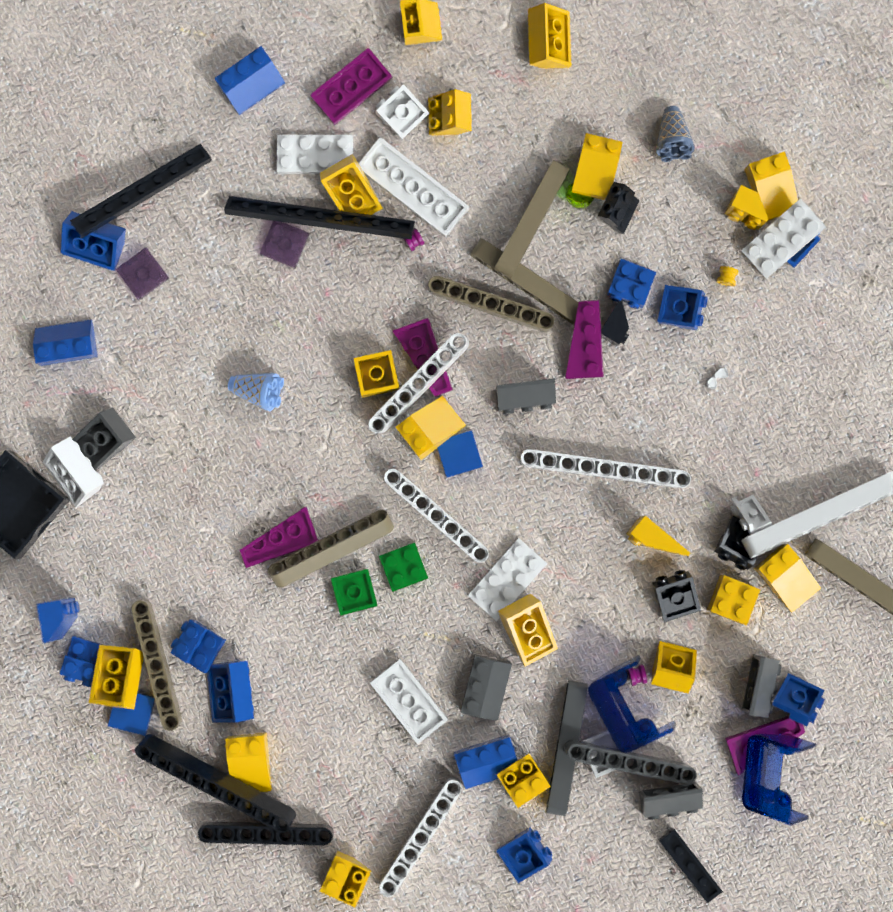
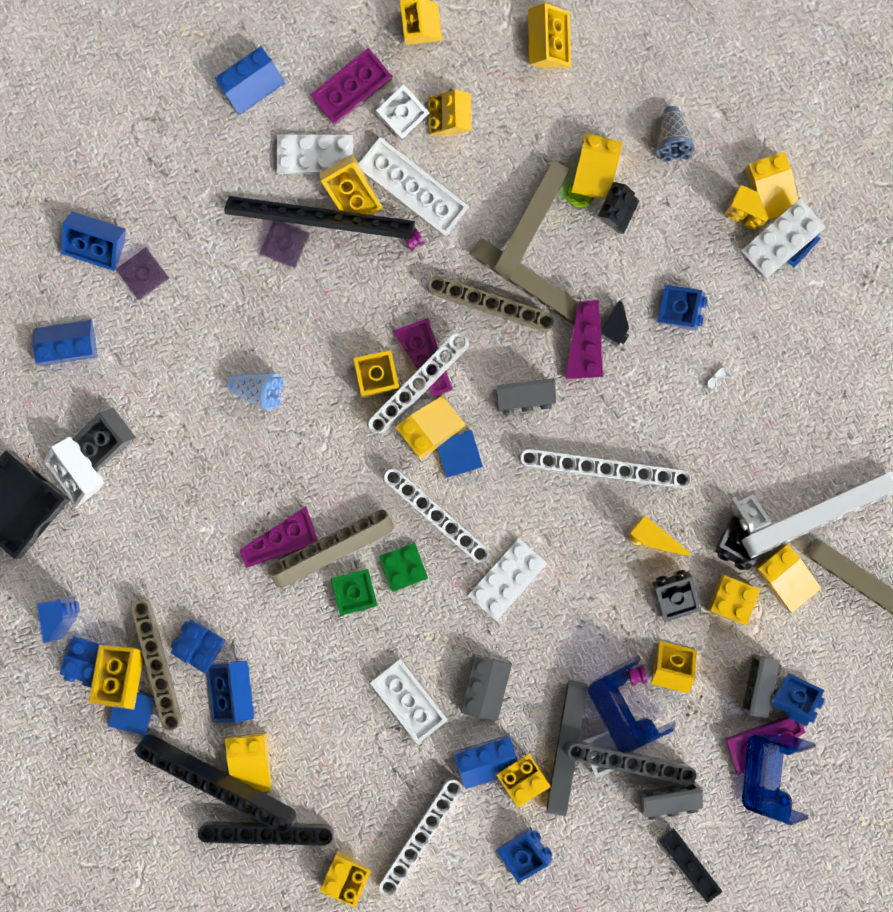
black plate [70,143,212,238] -> none
yellow slope [498,593,558,667] -> none
blue plate [607,259,656,309] -> none
yellow wheel [716,266,739,286] -> none

